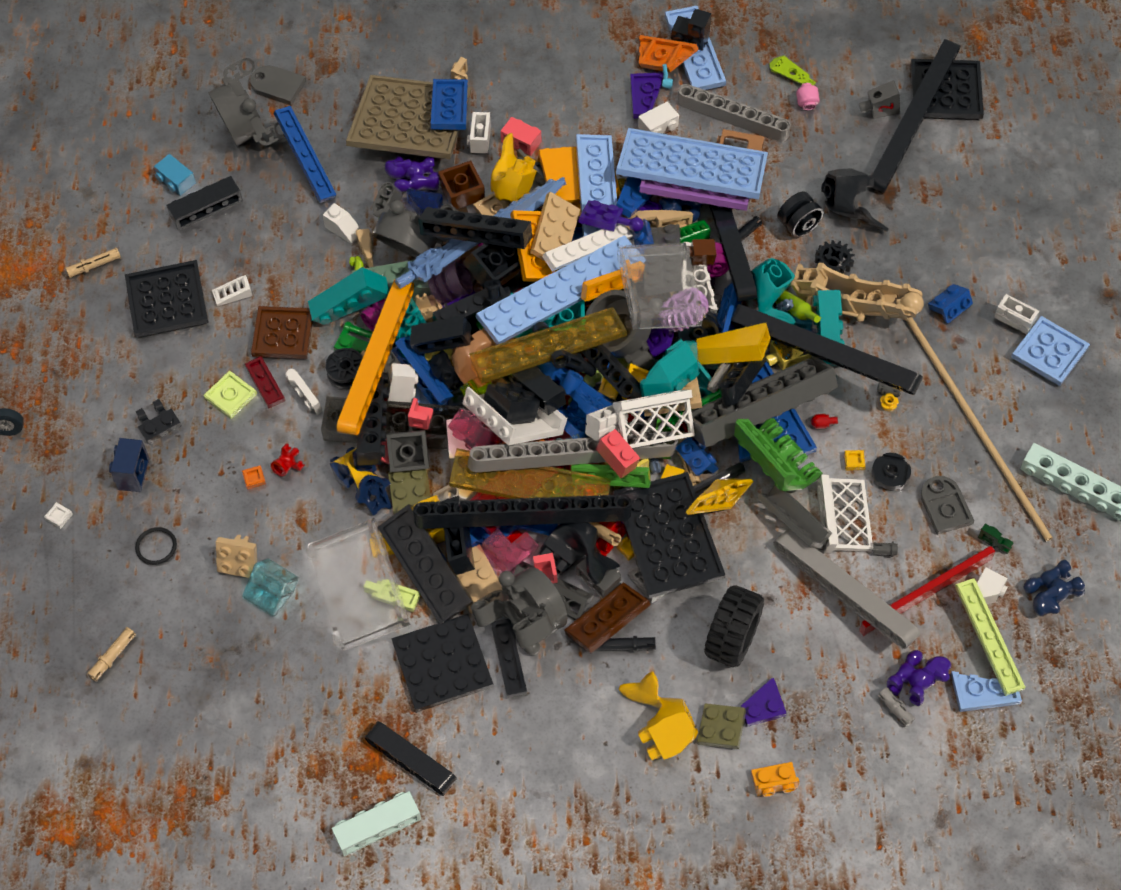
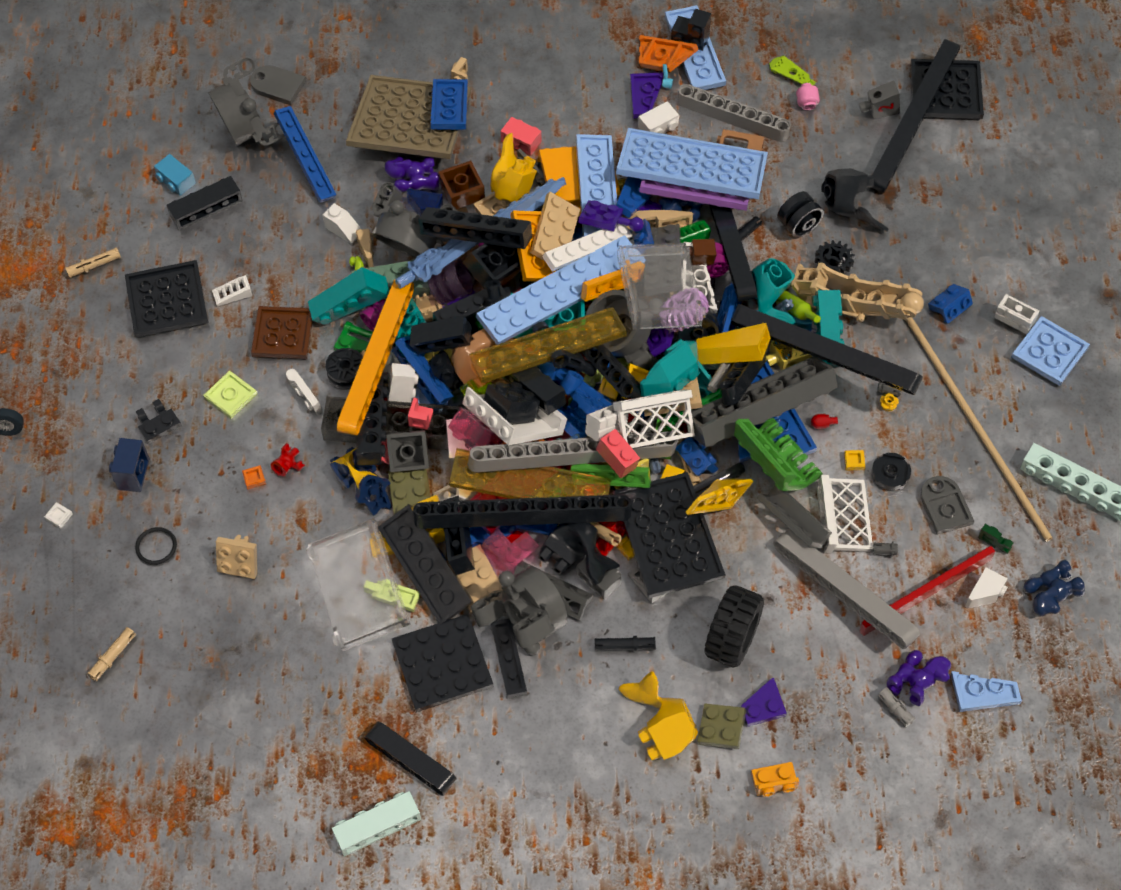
clear light blue slope [242,558,299,617] -> none
dark red tile [244,356,286,409] -> none
white brick [467,112,491,153] -> none
coral panel [533,553,558,583] -> none
reddish brown tile [564,582,651,654] -> none
yellowish green tile [955,578,1026,696] -> none

